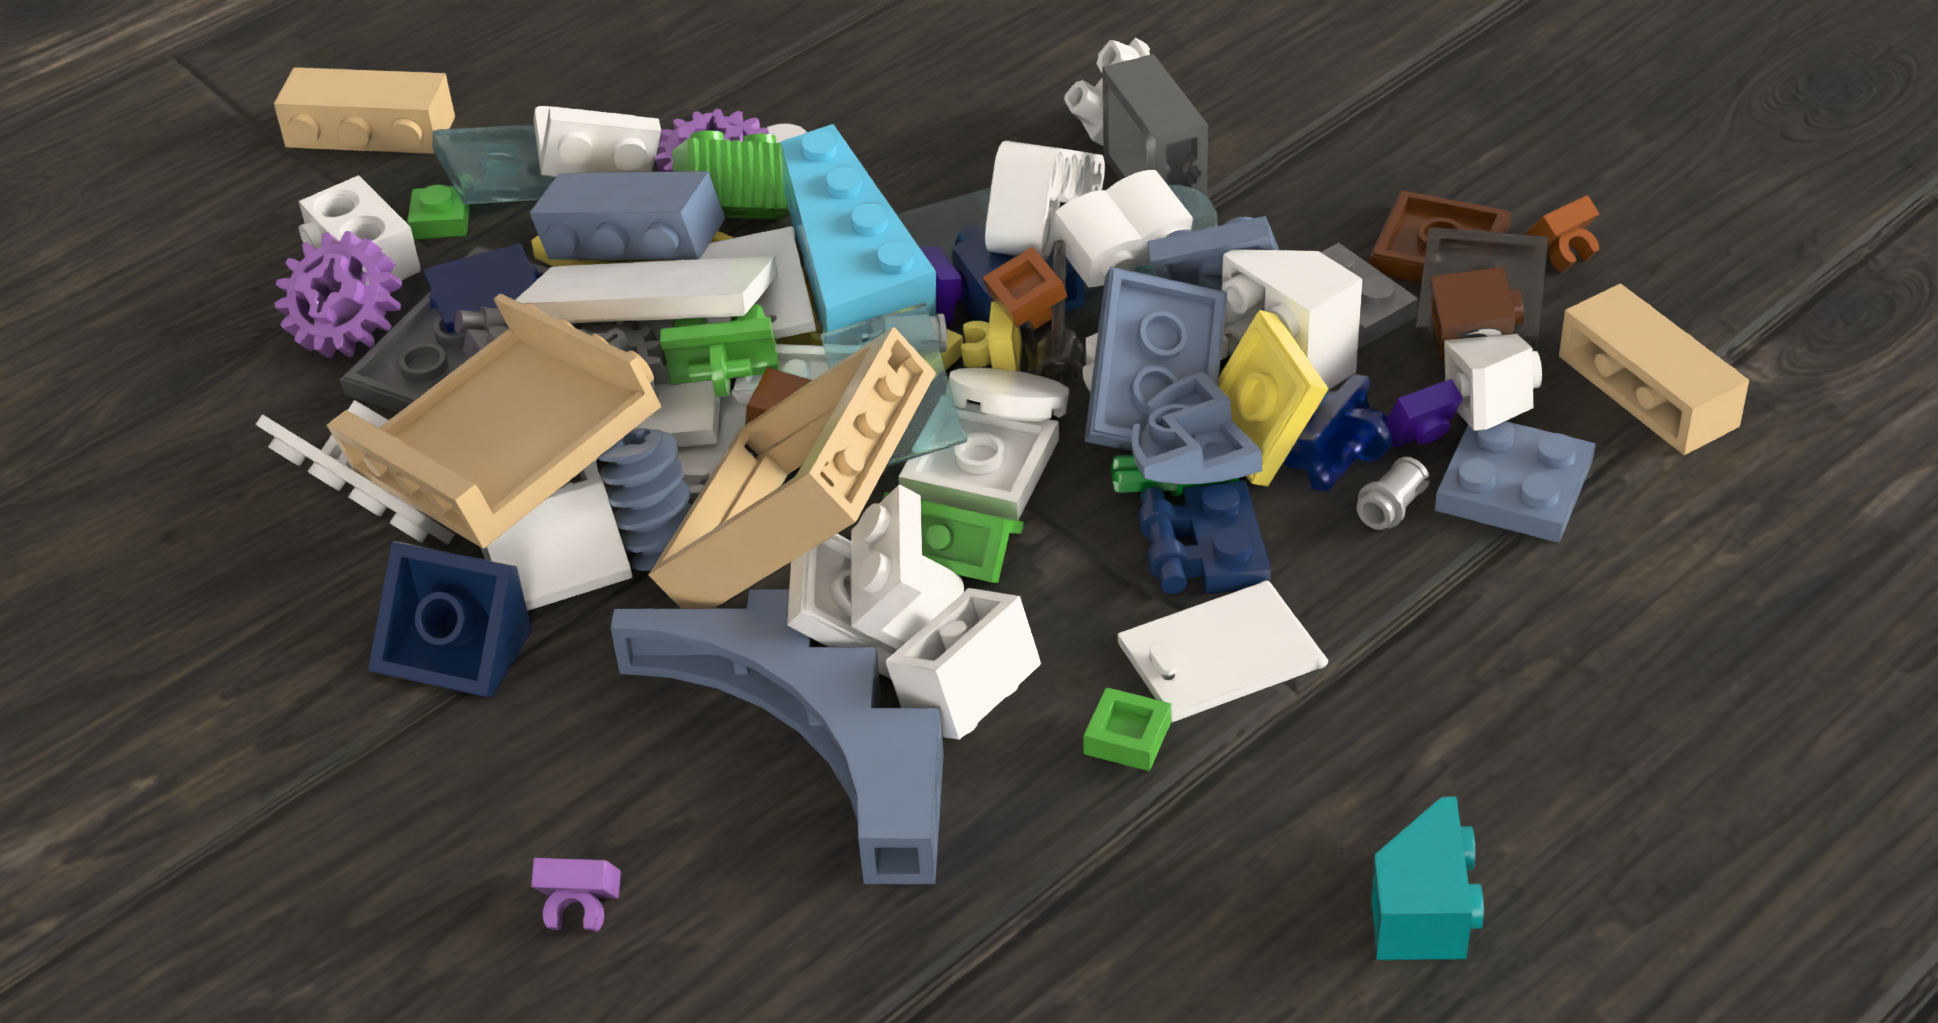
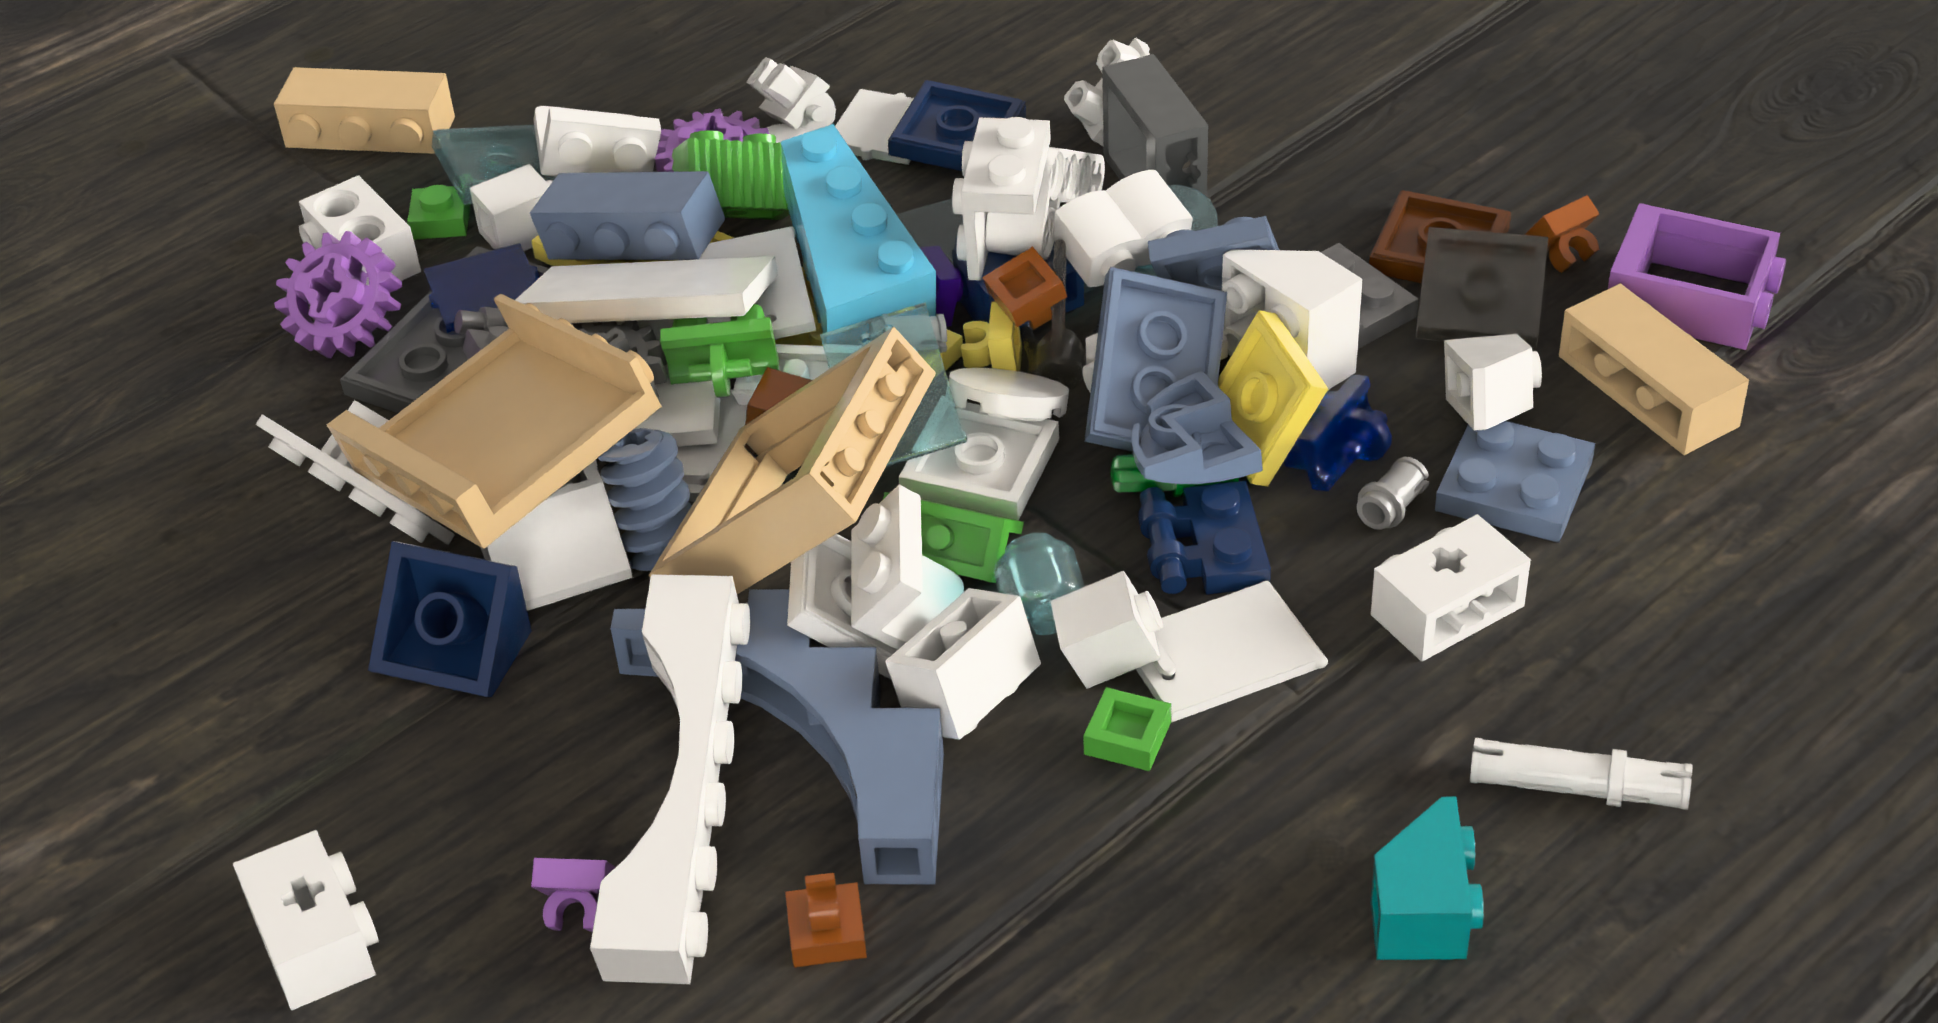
dark purple plate [1382,379,1463,448] -> none
reddish brown brick [1429,266,1524,360] -> none
none -> white brick [233,830,379,1011]
none -> white brick [469,164,553,256]
none -> white arch [590,574,750,984]
none -> white hips [747,57,836,132]
none -> dark orange tile [785,873,867,968]
none -> white piece [835,89,914,165]
none -> dark blue plate [888,80,1026,171]
none -> white bracket [952,117,1051,281]
none -> clear light blue head [994,533,1085,635]
none -> white brick [1050,571,1163,689]
none -> white brick [1371,514,1531,662]
none -> white pin [1470,737,1693,810]
none -> medium lavender window [1608,203,1786,350]

